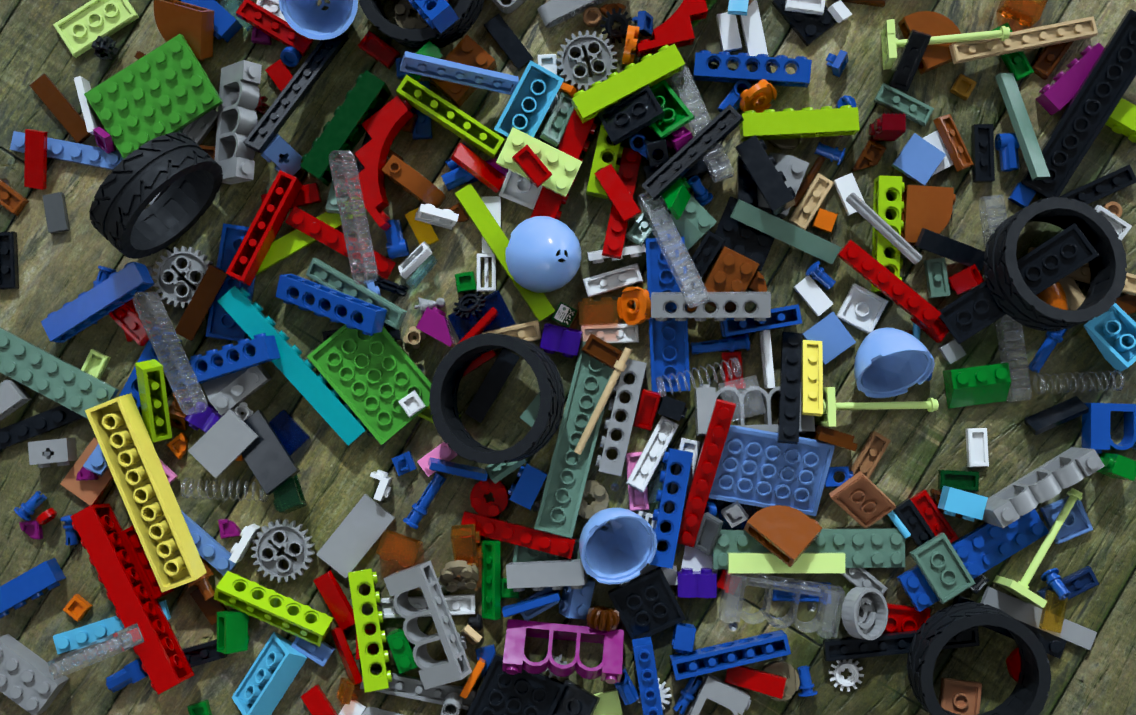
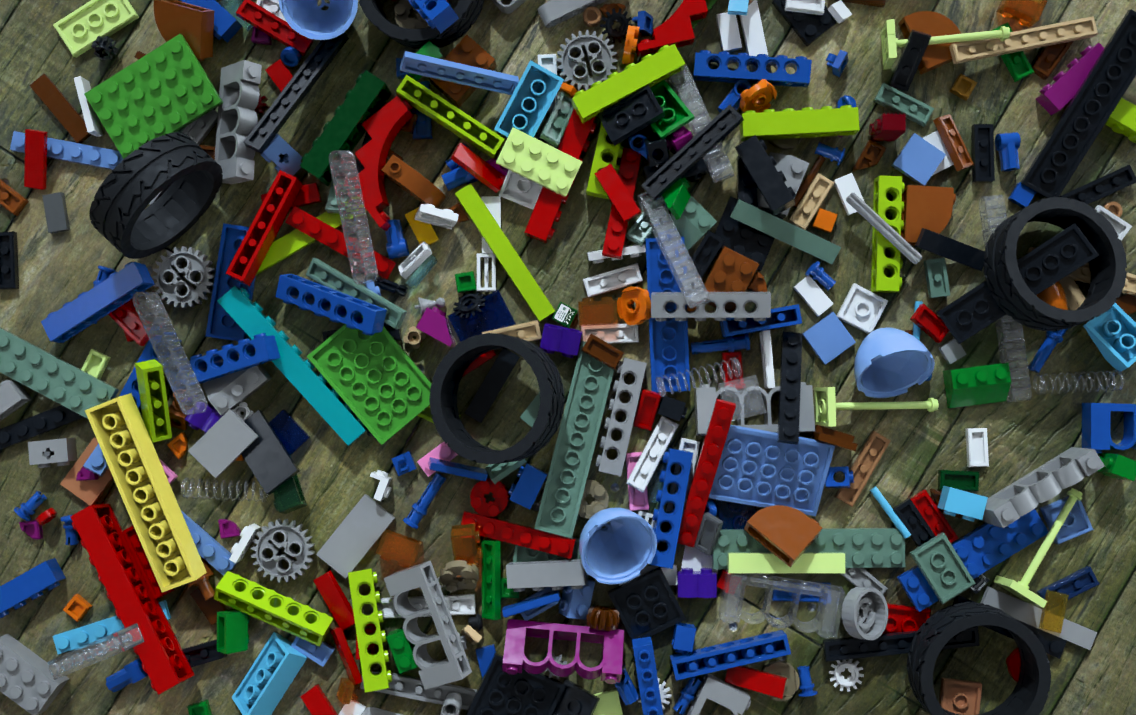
magenta plate [93,126,115,154] -> none
reddish brown tile [174,264,228,341] -> none
red tile [358,31,400,69] -> none
white tile [398,390,426,417] -> none
red tile [456,307,499,345] -> none
orange tile [459,657,486,699] -> none
black tile [484,14,533,71] -> none
light blue piece [505,216,581,293] -> none
red tile [512,145,553,188] -> none
tan bar [574,347,632,455] -> none
blue pin [688,176,713,206] -> none
flat silver plate [721,501,749,528] -> none
light yellow plate [802,340,823,416] -> none
nougat tile [829,471,897,529] -> none
red plate [837,240,941,329] -> none
red brick [948,264,984,295] -> none
sand green tile [995,73,1051,180] -> none
black tile [1024,396,1089,435] -> none
blue pin [1040,568,1071,600] -> none

